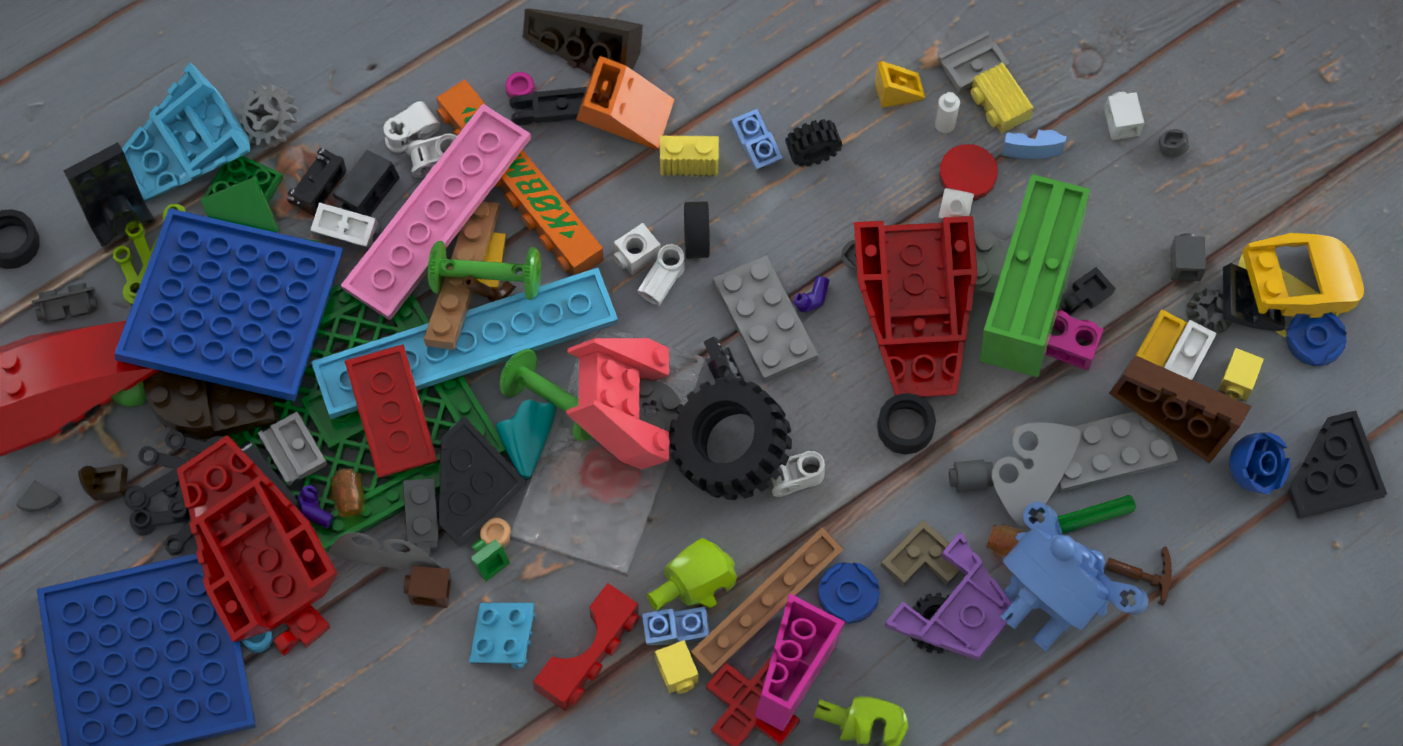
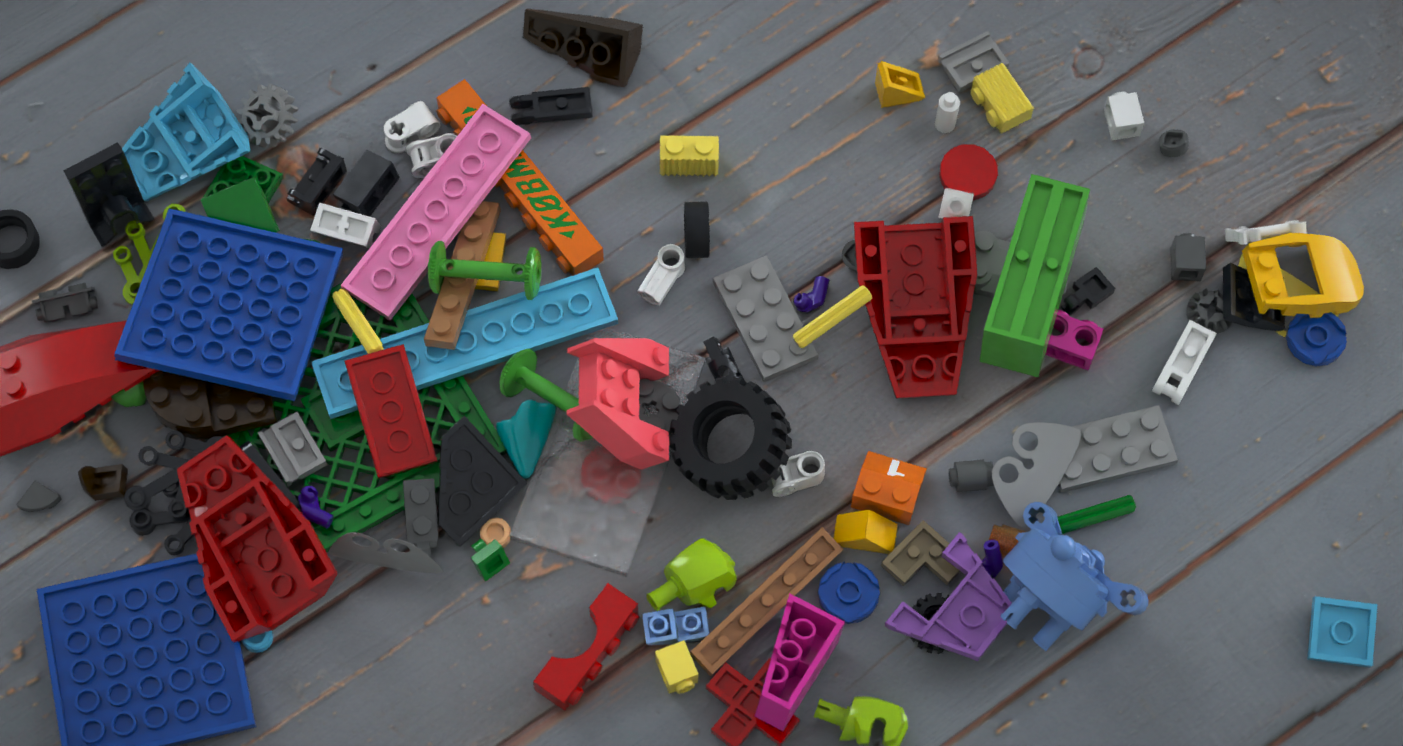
red plate [274,605,330,656] -> none
clear orange brick [330,469,365,517] -> none
reddish brown brick [404,565,452,608] -> none
reddish brown piece [463,276,516,303] -> none
medium azure hinge [469,603,536,669] -> none
dark pink tile [505,72,535,99] -> none
orange slope [576,56,675,150] -> none
white brick [613,223,660,275] -> none
light blue slope [730,109,783,170] -> none
black tyre [785,119,842,167] -> none
black tyre [877,393,936,455] -> none
light blue slope [1001,129,1067,159] -> none
reddish brown piece [1105,546,1172,605] -> none
reddish brown wedge [1109,355,1252,464] -> none
yellow tile [1136,309,1188,368] -> none
light yellow brick [1218,348,1264,401] -> none
blue cylinder [1229,432,1290,494] -> none
black plate [1288,410,1387,519] -> none
none -> light yellow axle [332,288,384,354]
none -> light yellow axle [793,285,872,348]
none -> yellow slope [833,510,898,554]
none -> orange slope [851,451,927,525]
none -> dark purple arm [982,540,1003,579]
none -> white bar [1225,220,1307,245]
none -> medium azure plate [1307,596,1378,668]

